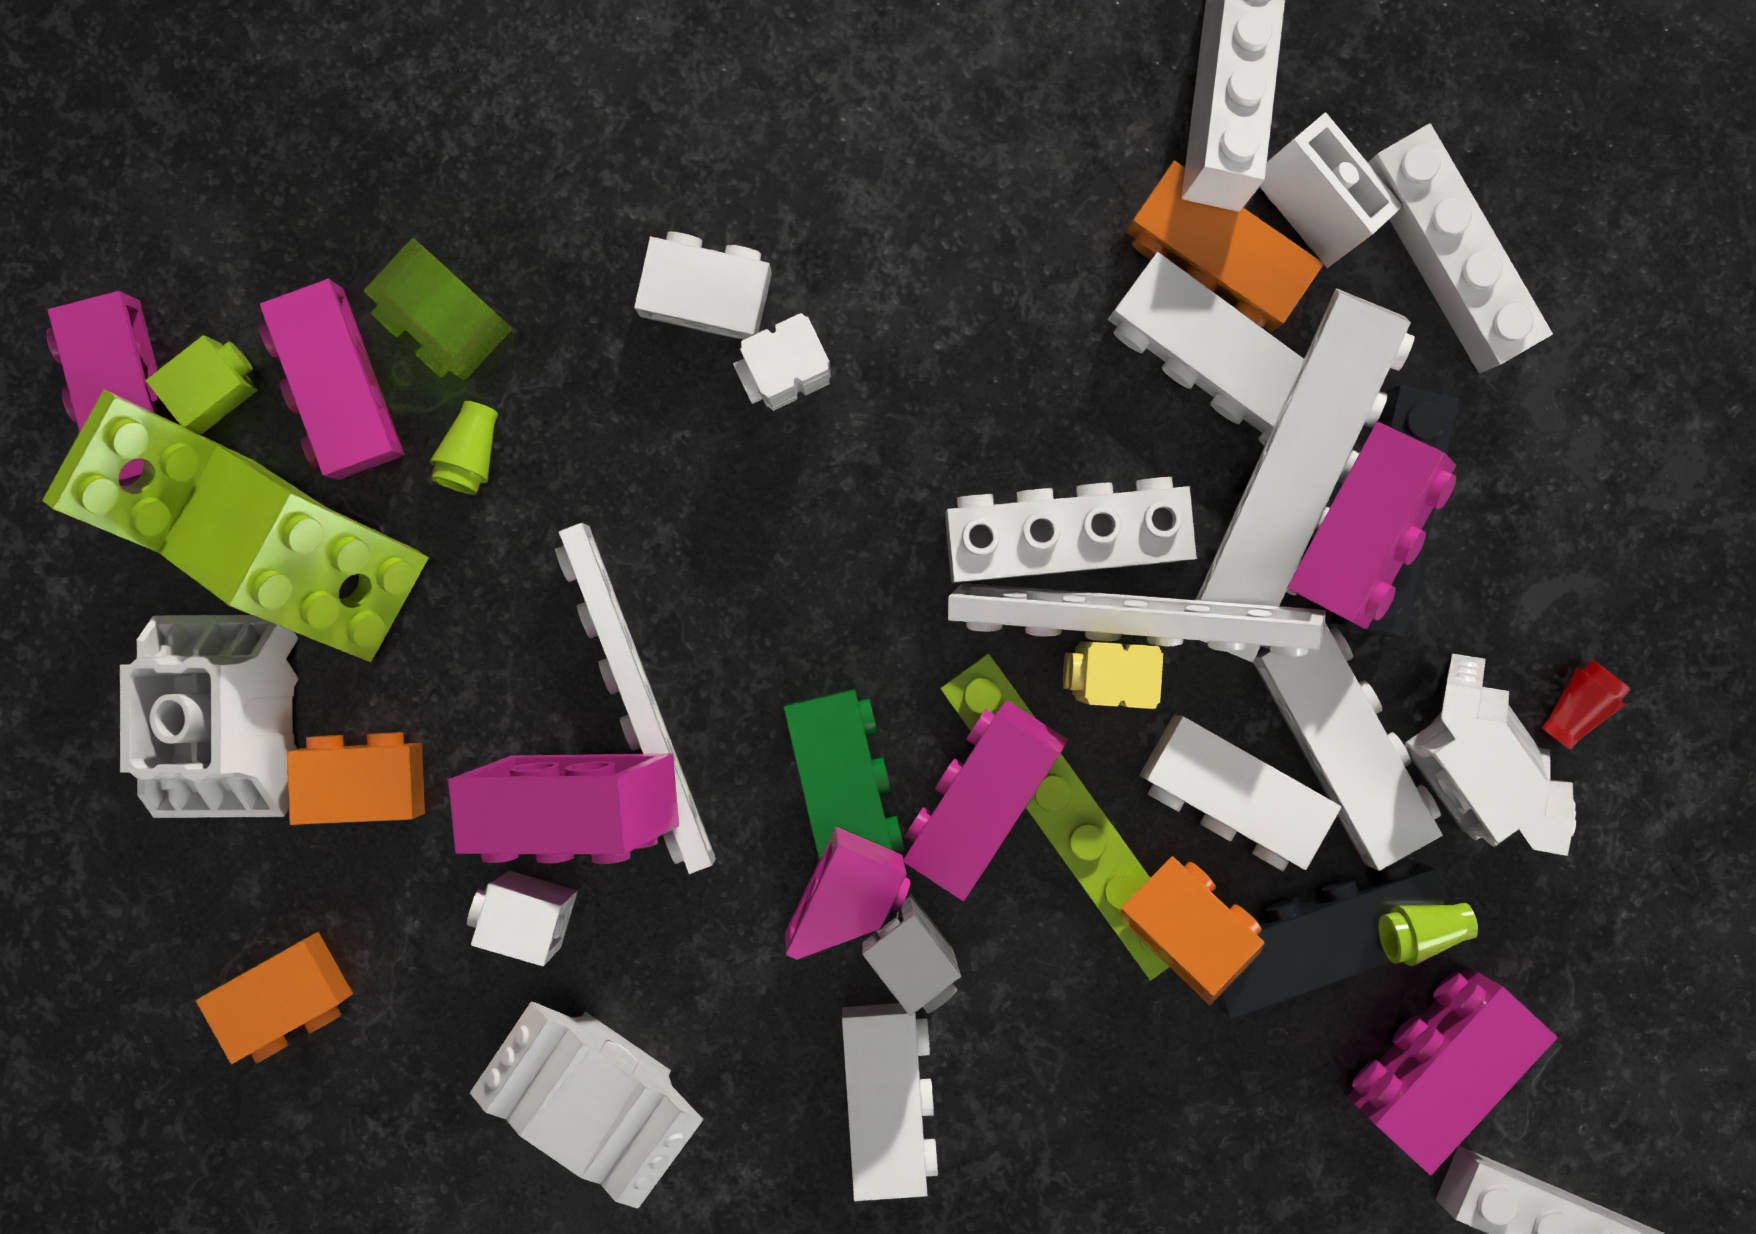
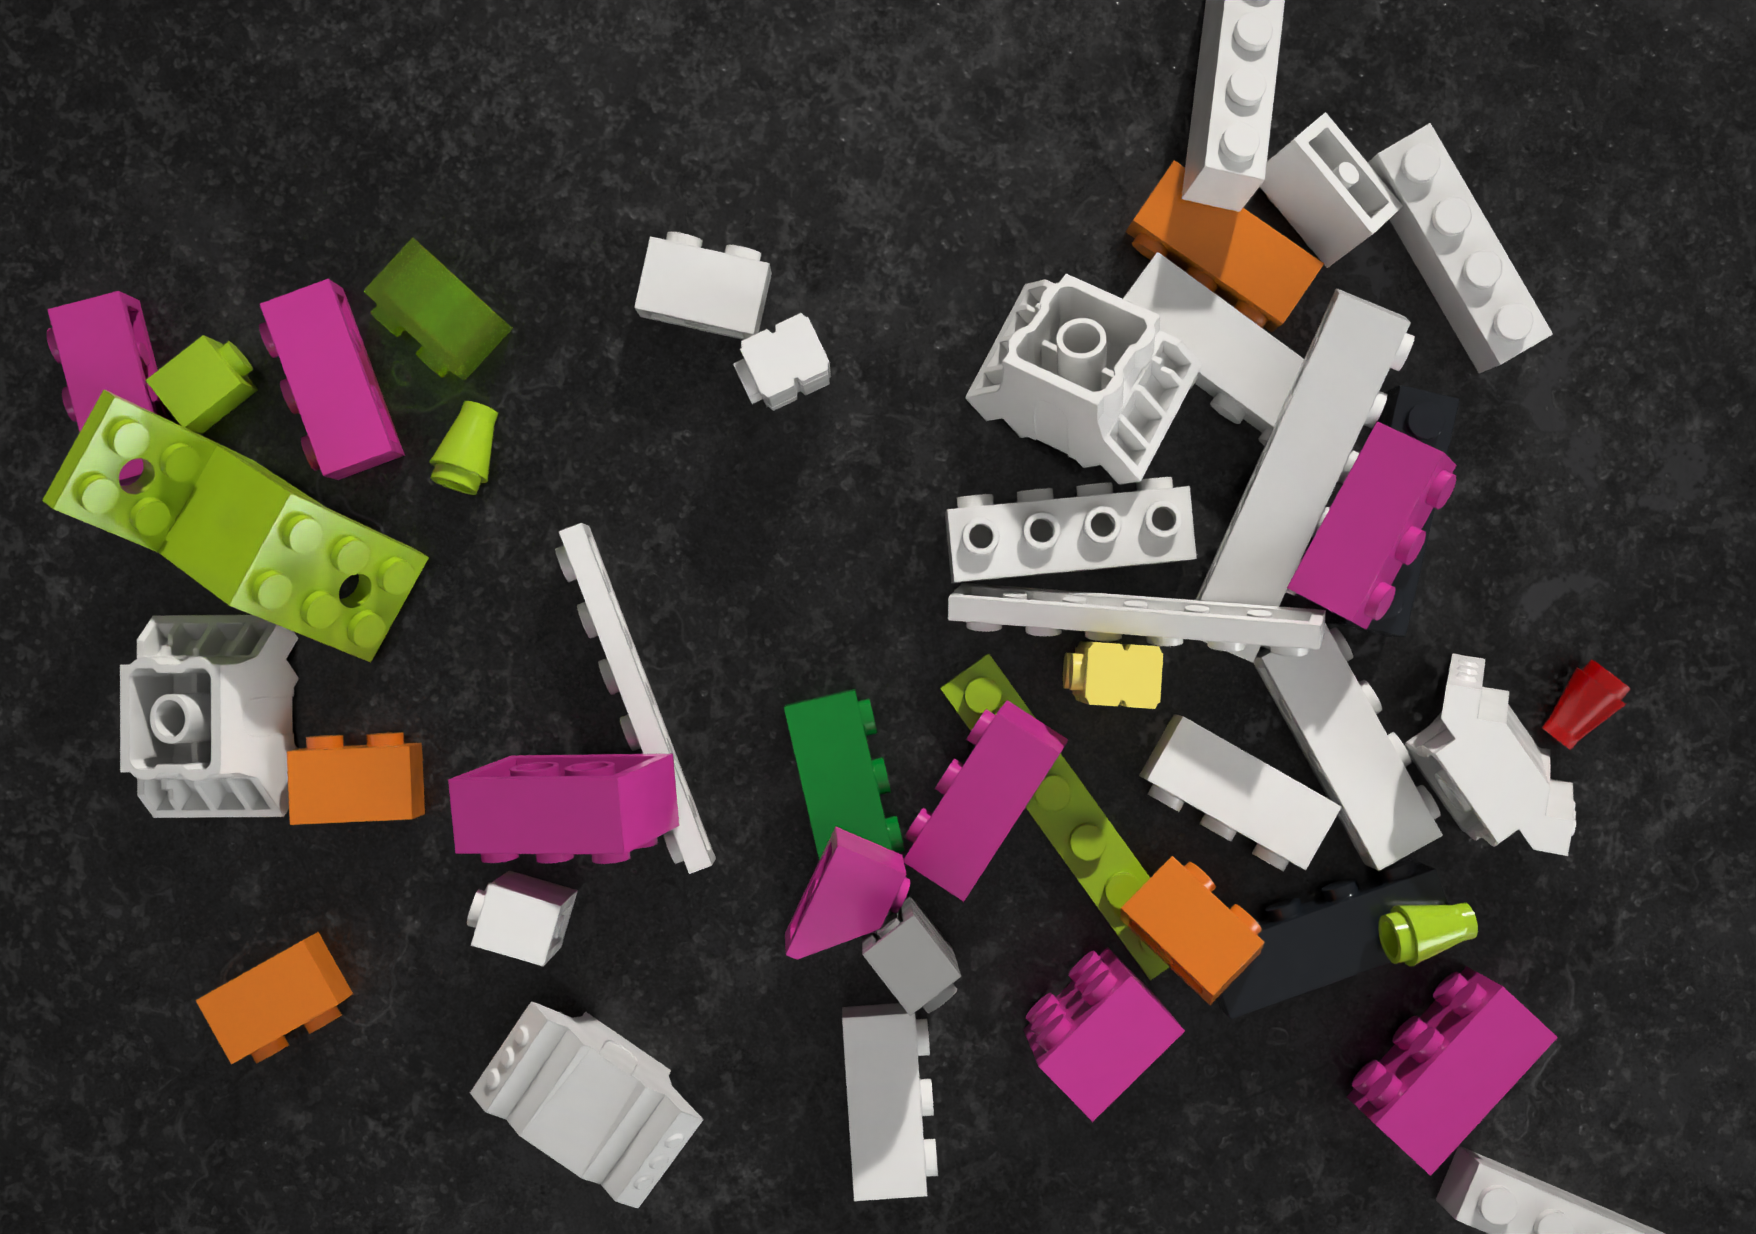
none -> white slope [965,274,1202,484]
none -> dark pink brick [1023,947,1185,1122]

